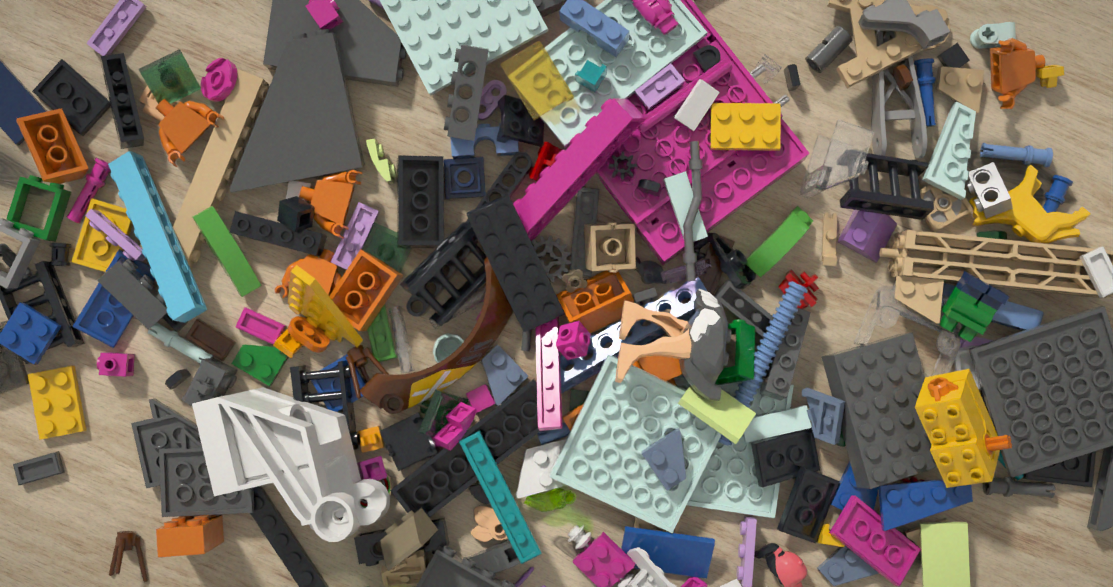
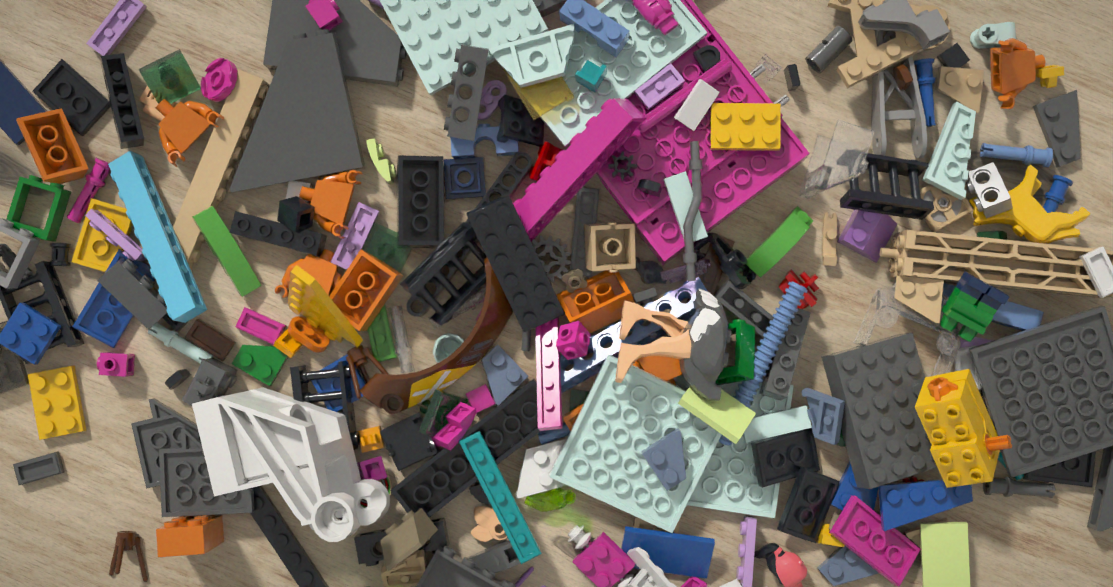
none -> light aqua wing [489,24,576,88]
none -> dark grey wing [1033,90,1081,168]

